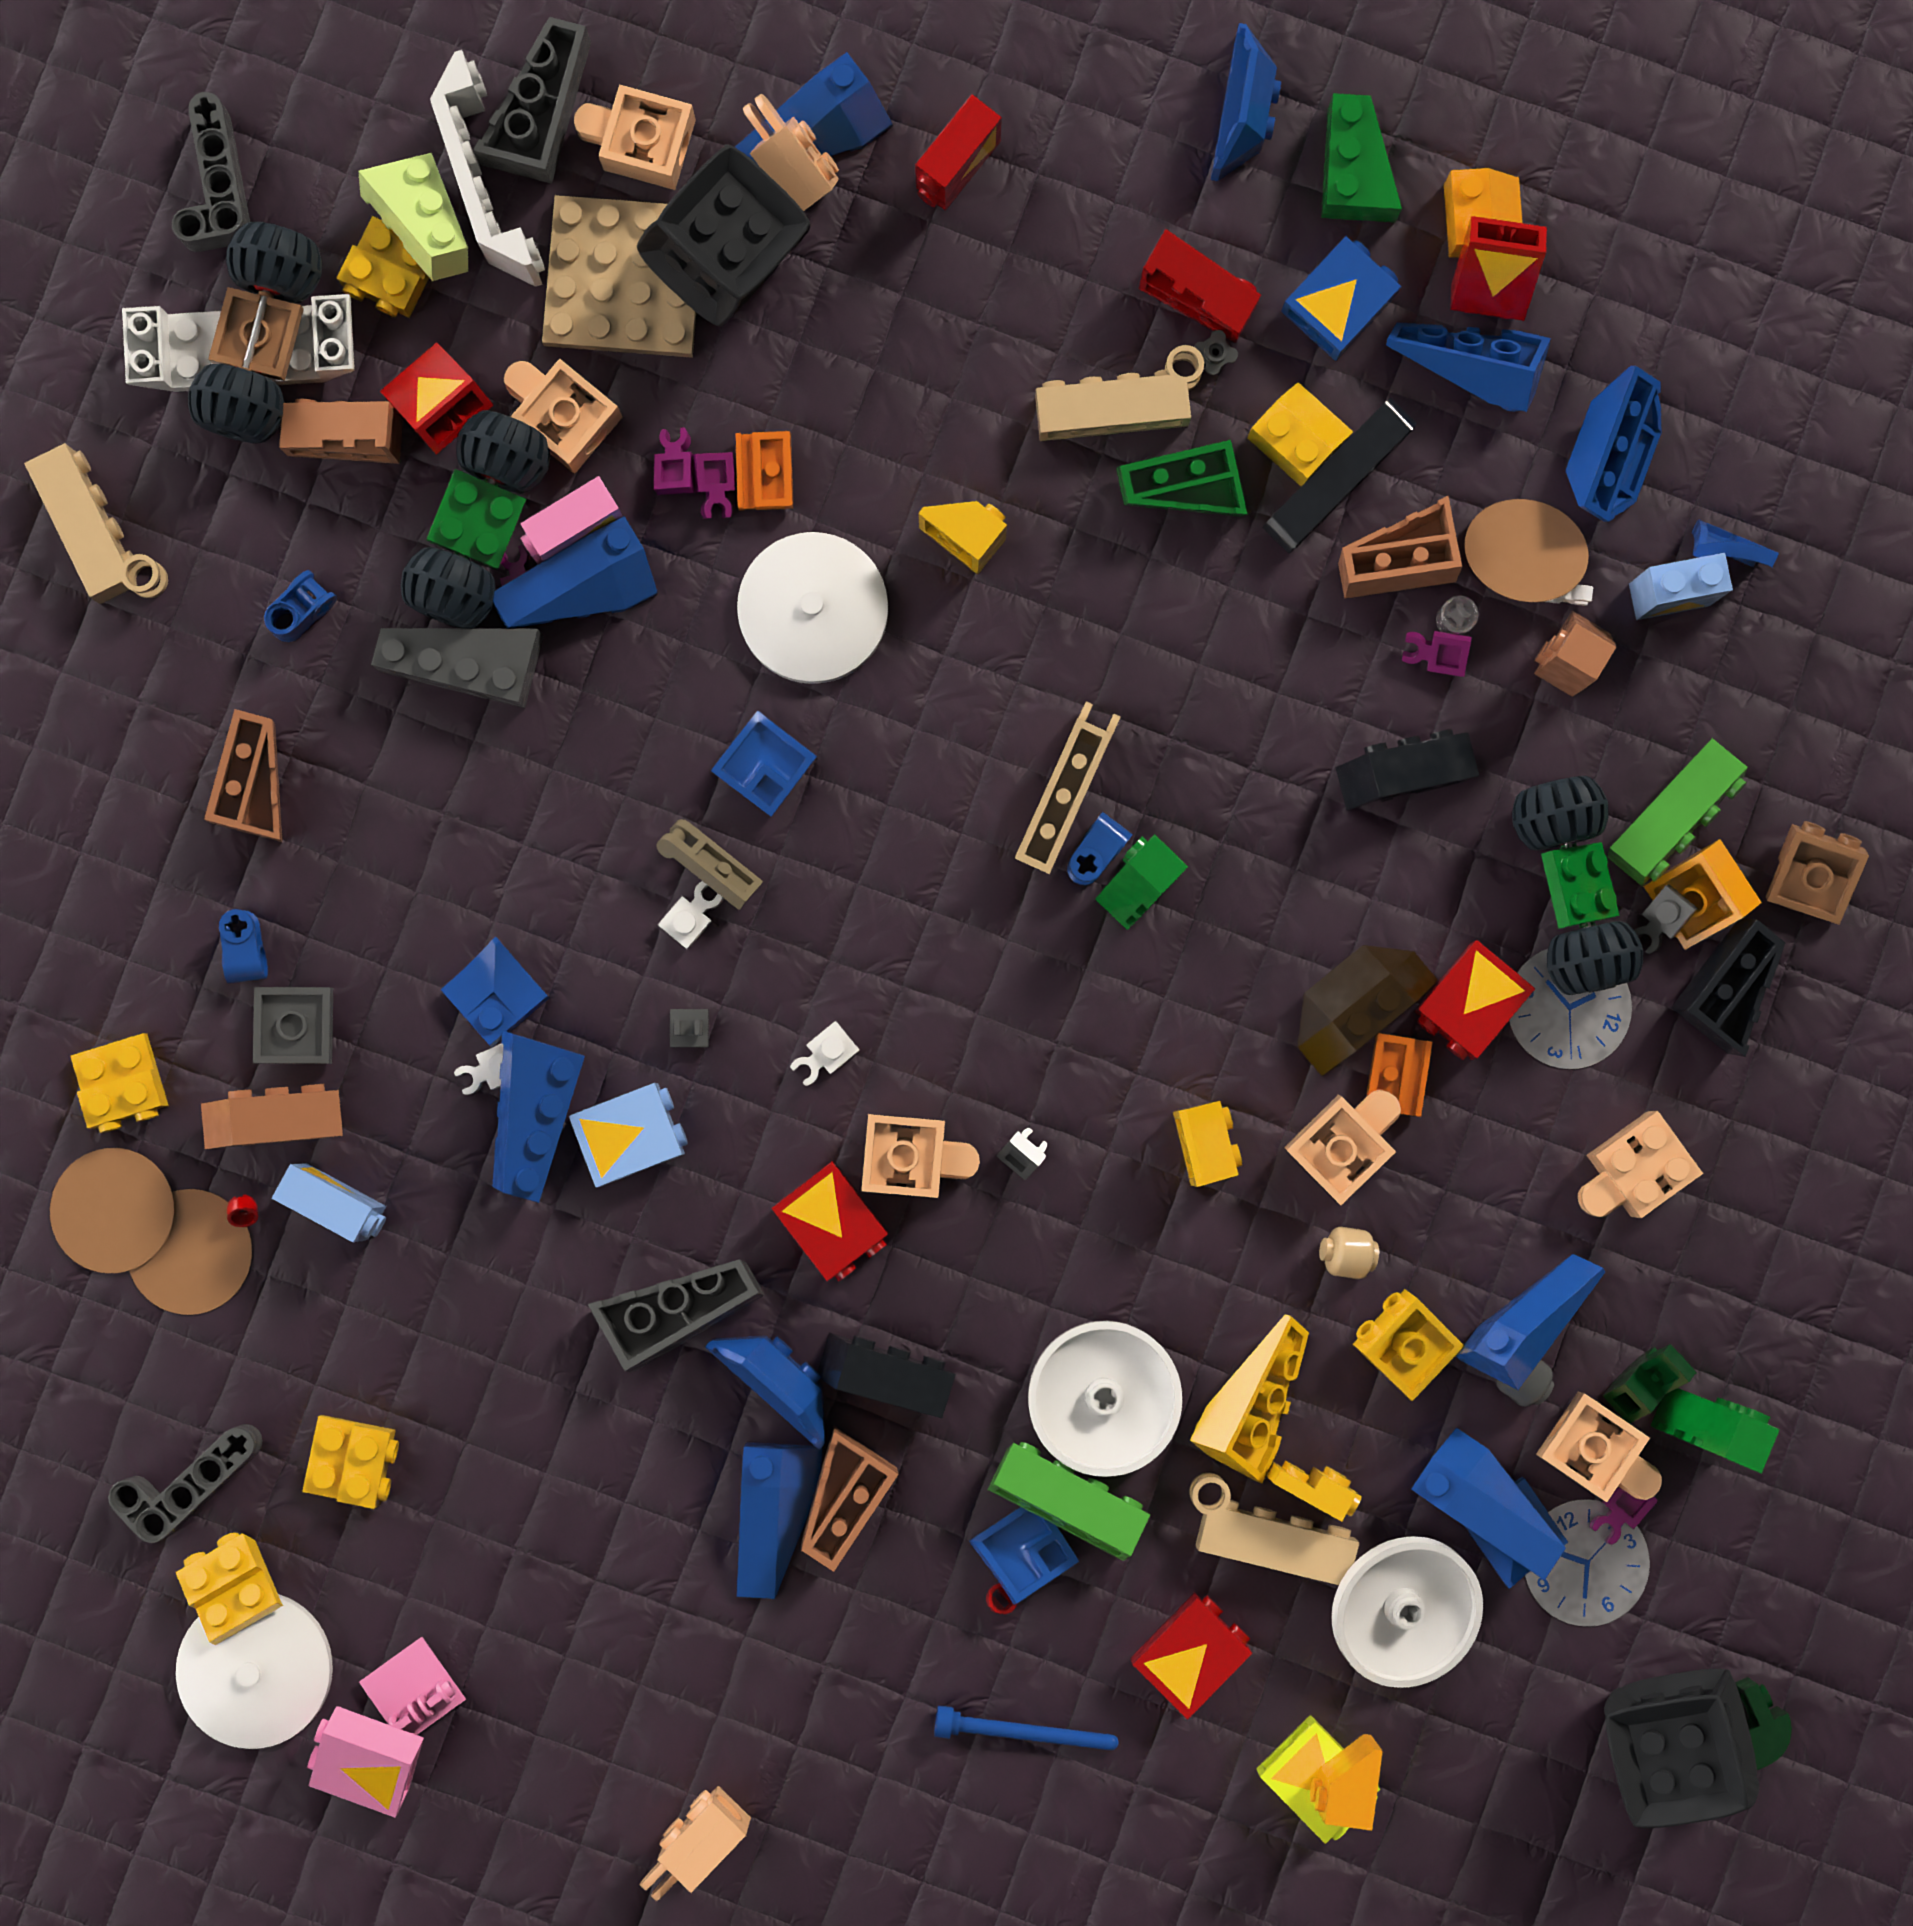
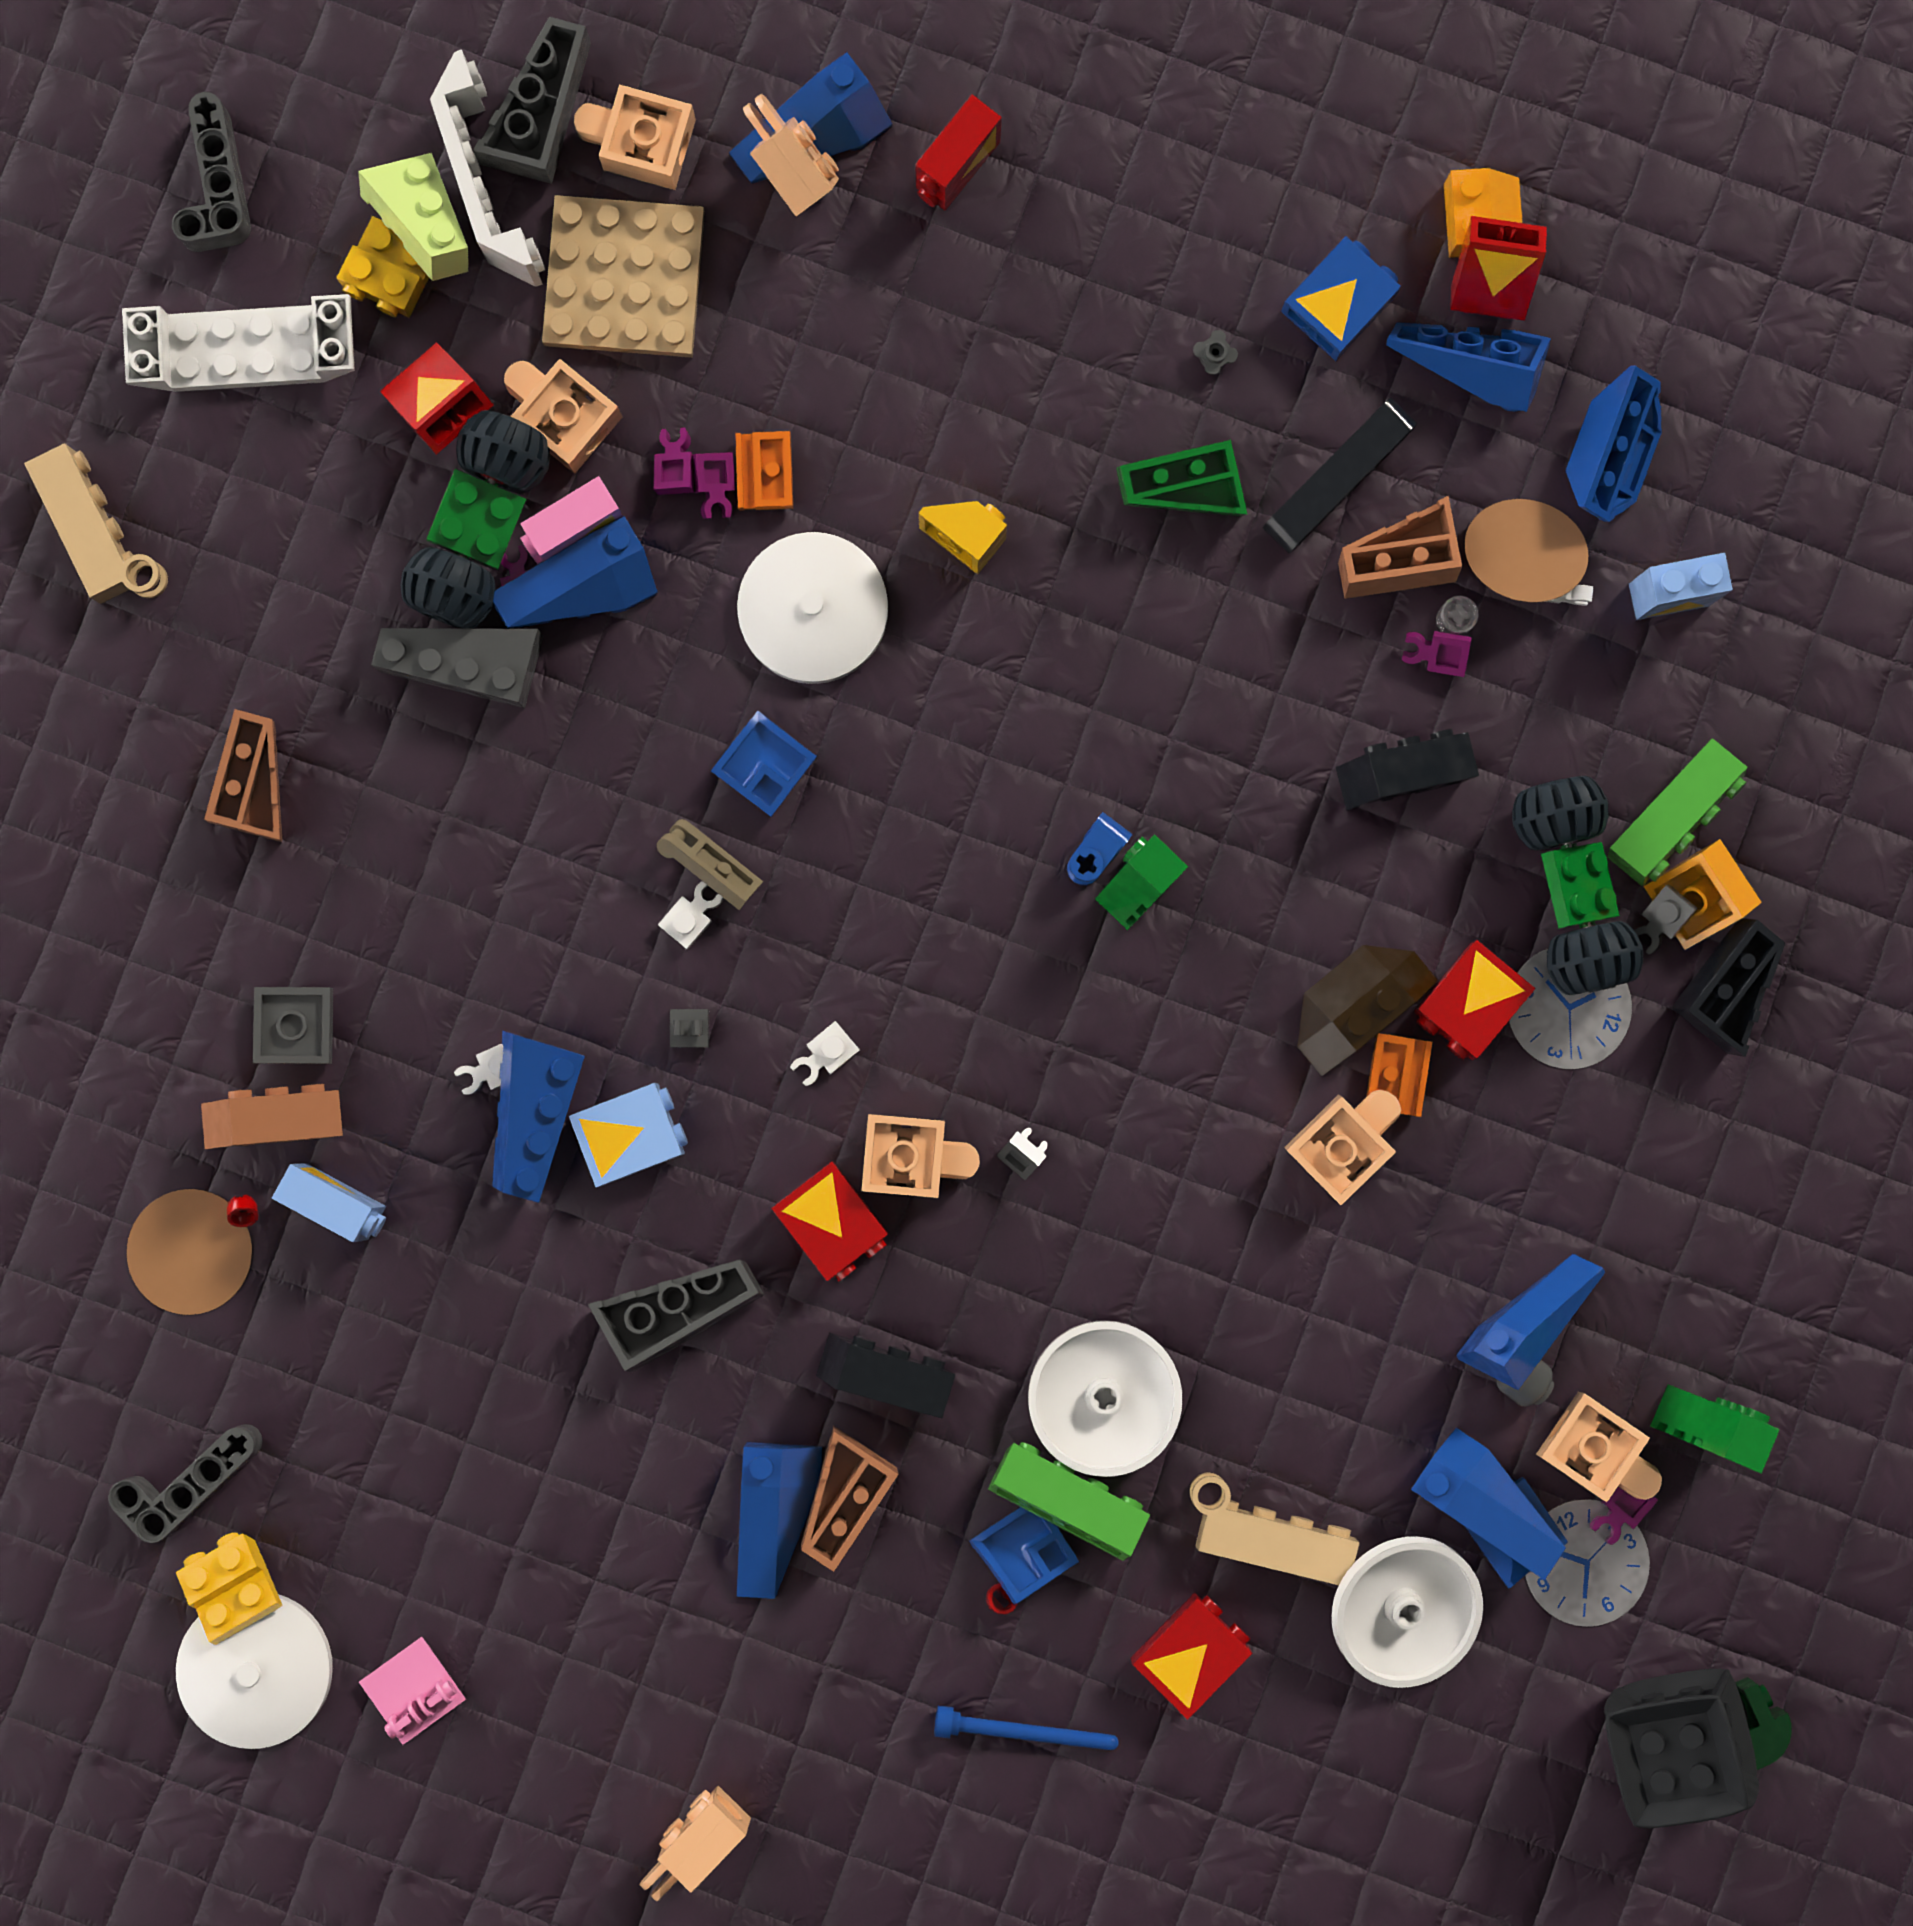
medium nougat sticker [50,1148,174,1273] -> none
yellow plate [71,1033,169,1133] -> none
black plate [188,222,322,444] -> none
blue piece [219,909,268,984] -> none
blue piece [264,570,337,642] -> none
nougat wedge [279,399,403,464] -> none
yellow plate [302,1415,399,1509] -> none
bright pink brick [307,1706,424,1818] -> none
blue plate [441,937,549,1048] -> none
black piece [637,145,811,326] -> none
blue wedge [705,1335,826,1450] -> none
tan hinge [1015,701,1120,874] -> none
tan hinge [1035,345,1204,441] -> none
red wedge [1139,229,1261,343] -> none
yellow slope [1173,1101,1243,1187] -> none
yellow wedge [1190,1314,1309,1483] -> none
blue wedge [1211,23,1281,181] -> none
yellow slope [1247,382,1353,486] -> none
neon yellow brick [1256,1715,1380,1844] -> none
yellow plate [1266,1460,1361,1522] -> none
light orange slope [1310,1734,1382,1831] -> none
tan head [1319,1227,1379,1279] -> none
green wedge [1321,93,1402,223] -> none
yellow plate [1353,1289,1464,1401] -> none
nougat wedge [1534,611,1616,697] -> none
light nougat brick [1578,1111,1703,1218] -> none
dark green brick [1603,1344,1697,1424] -> none
blue plate [1692,519,1779,567] -> none
medium nougat plate [1765,821,1869,925] -> none

